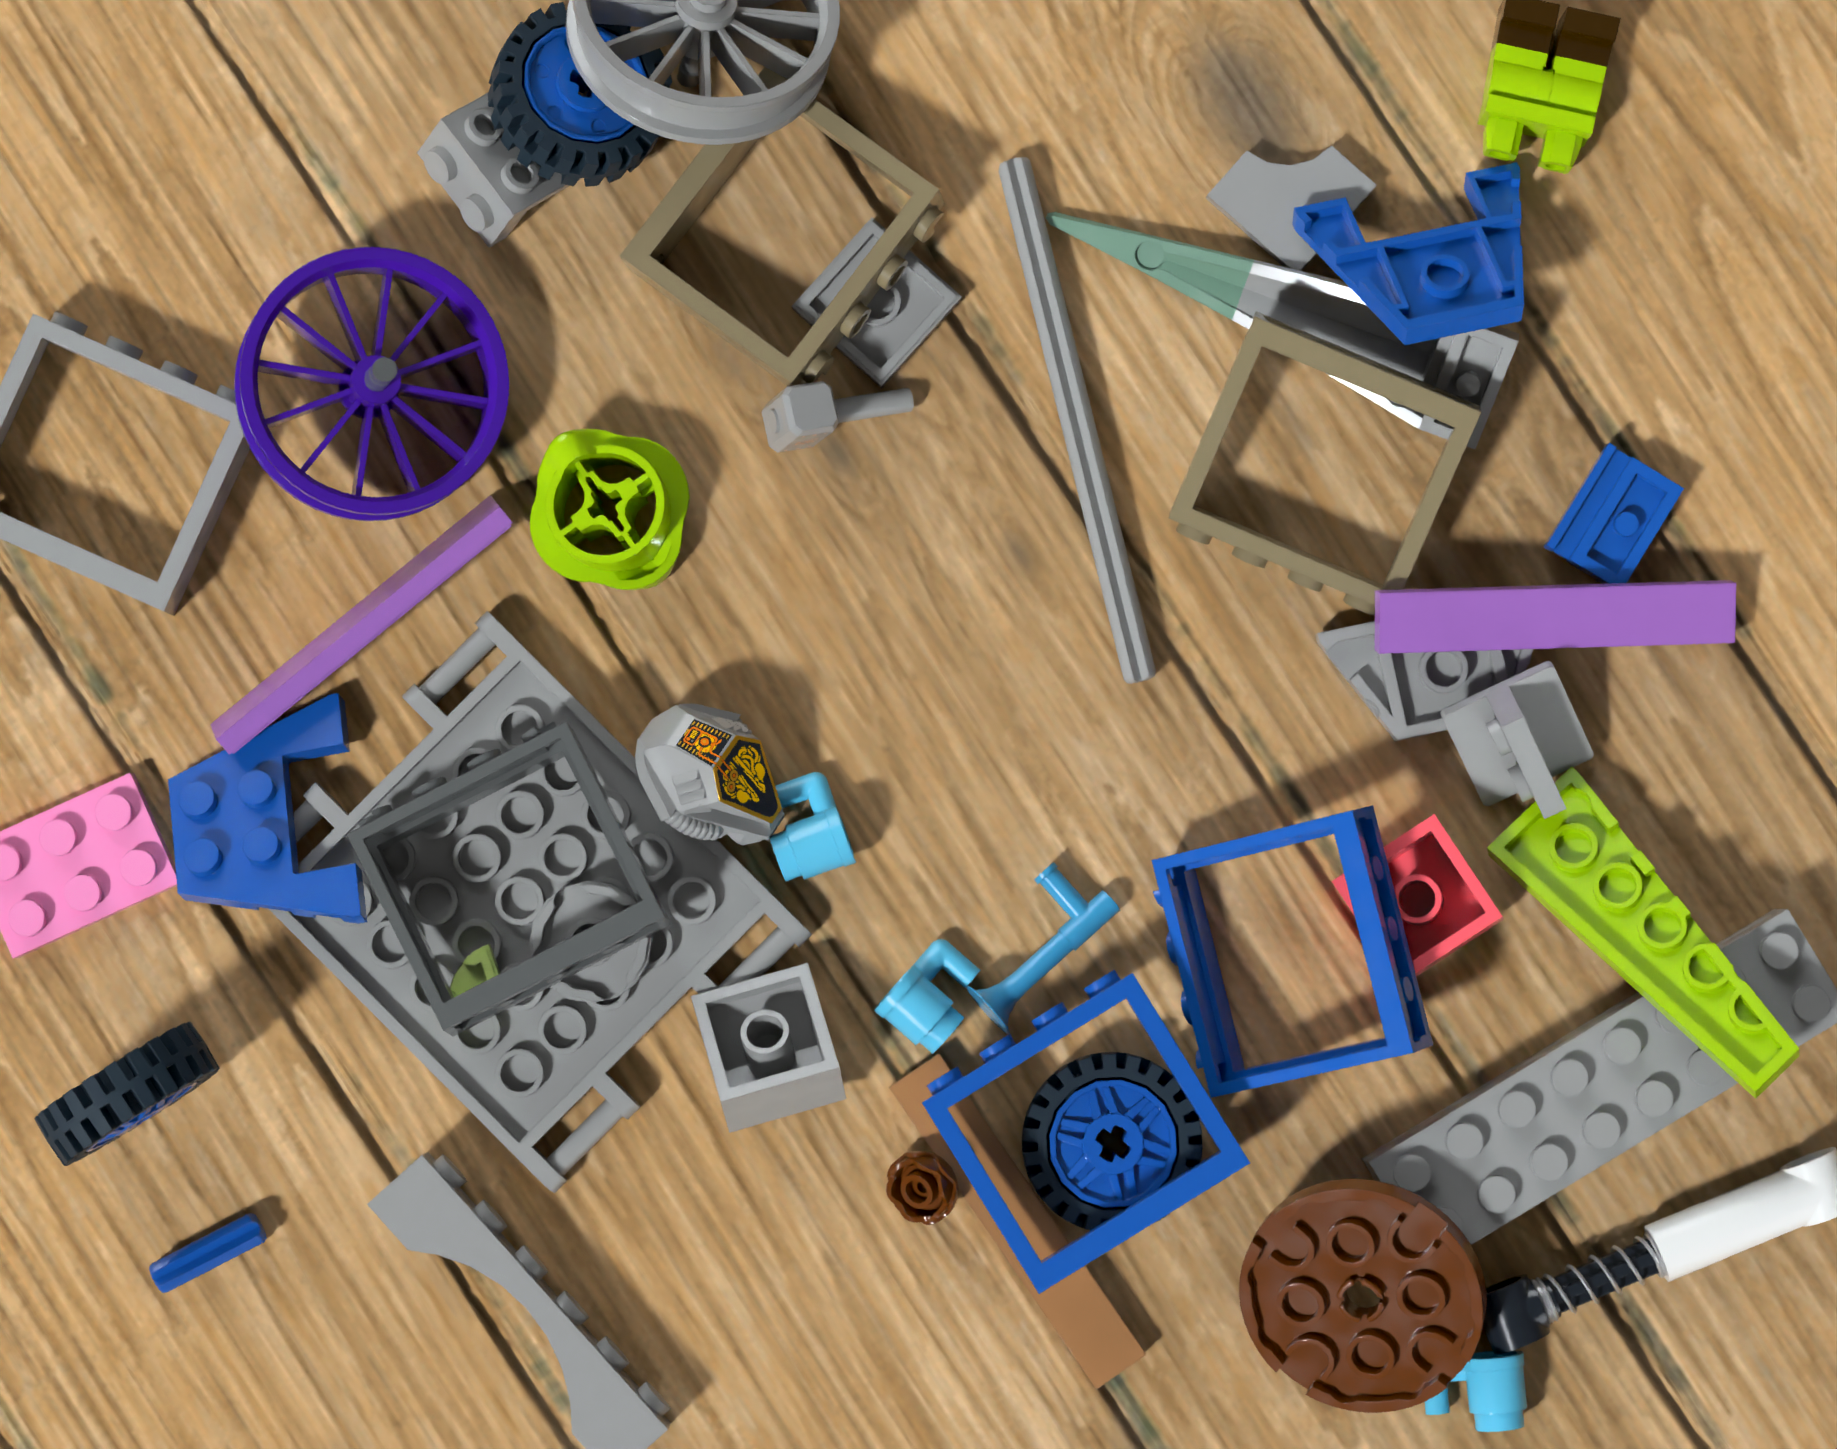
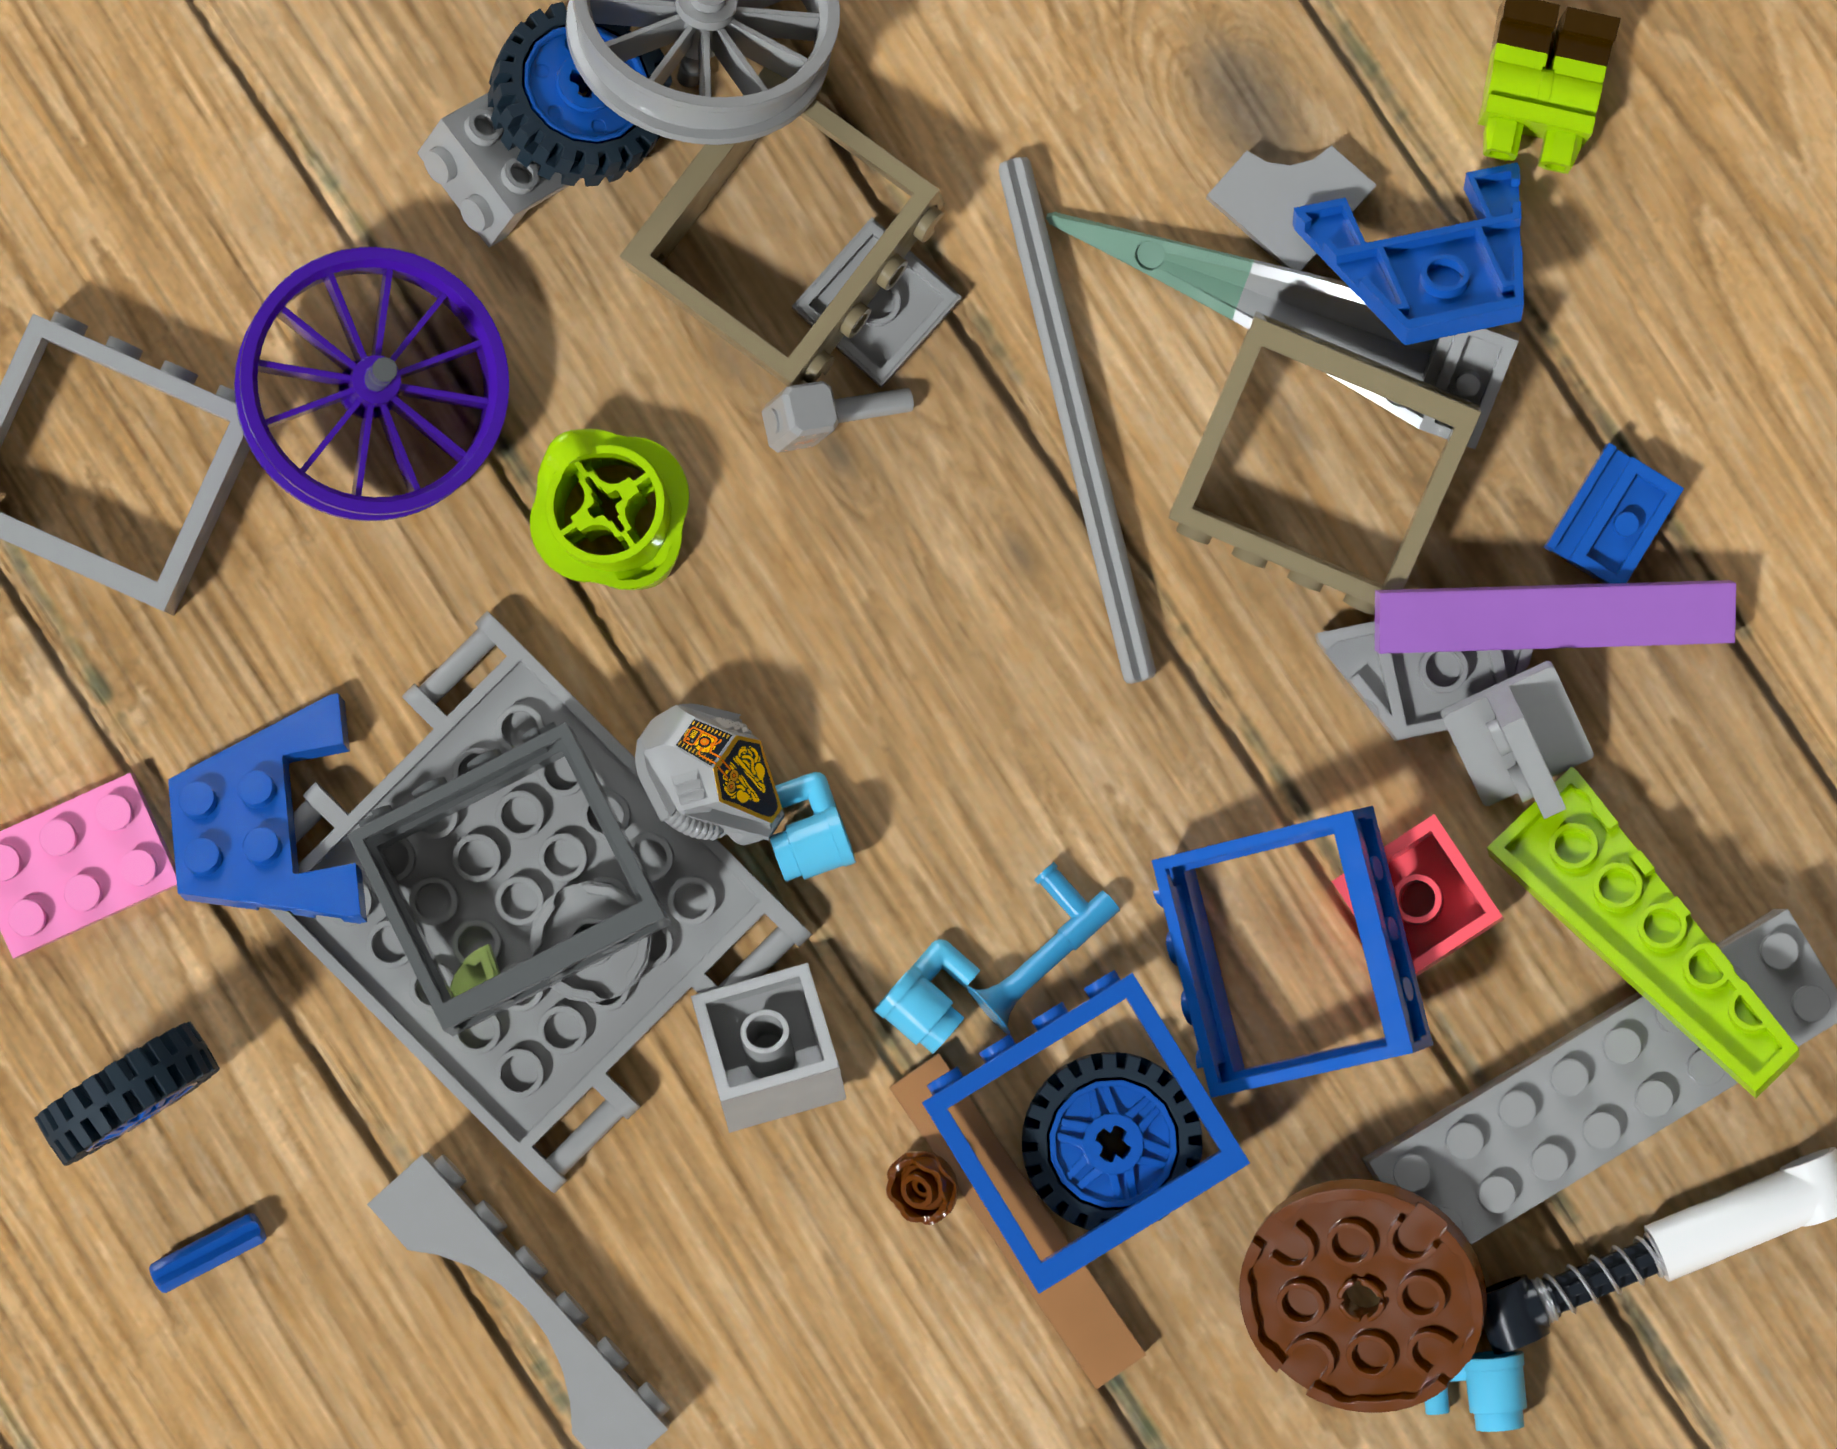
medium lavender tile [210,495,513,755] -> none

